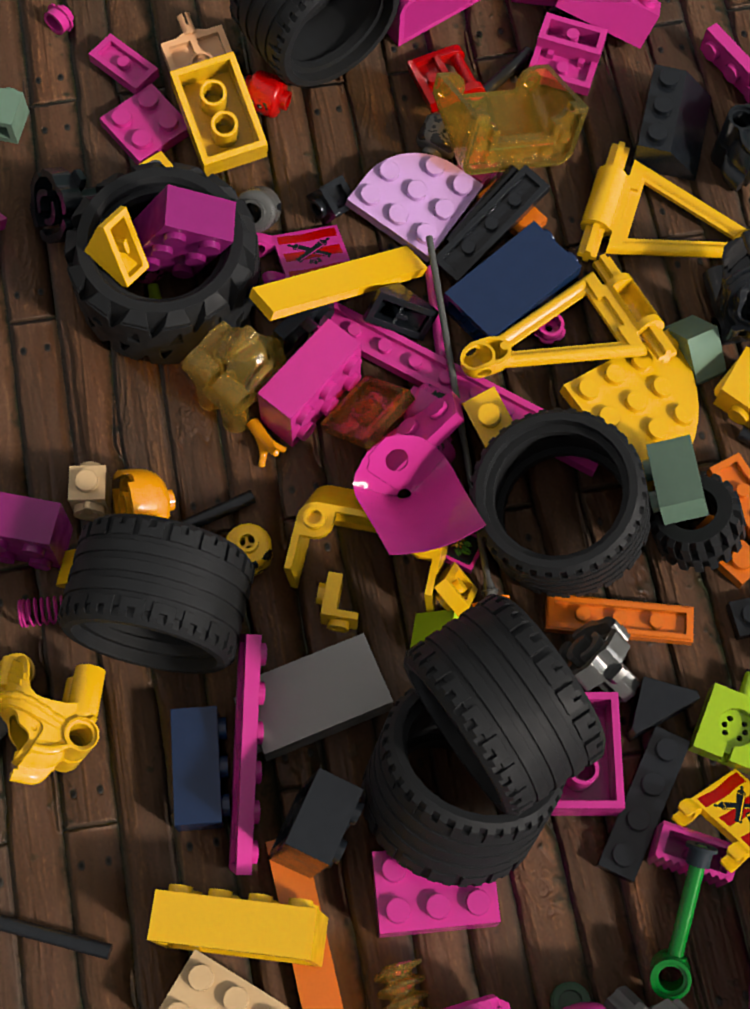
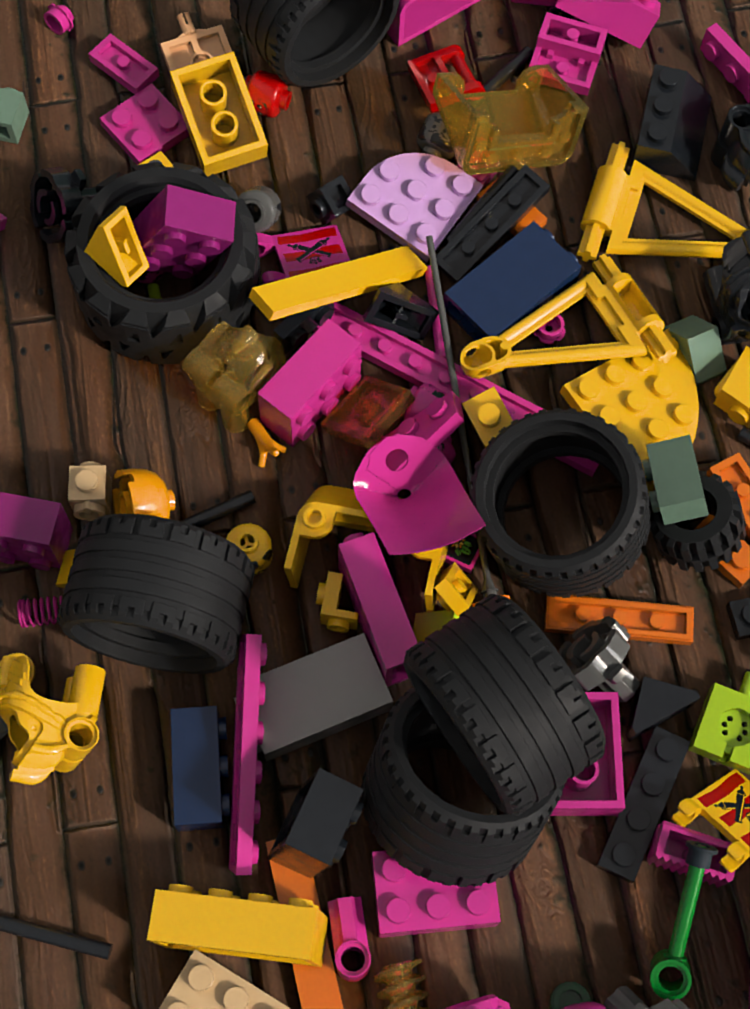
none -> dark pink piece [327,896,371,982]
none -> dark pink brick [338,532,418,687]

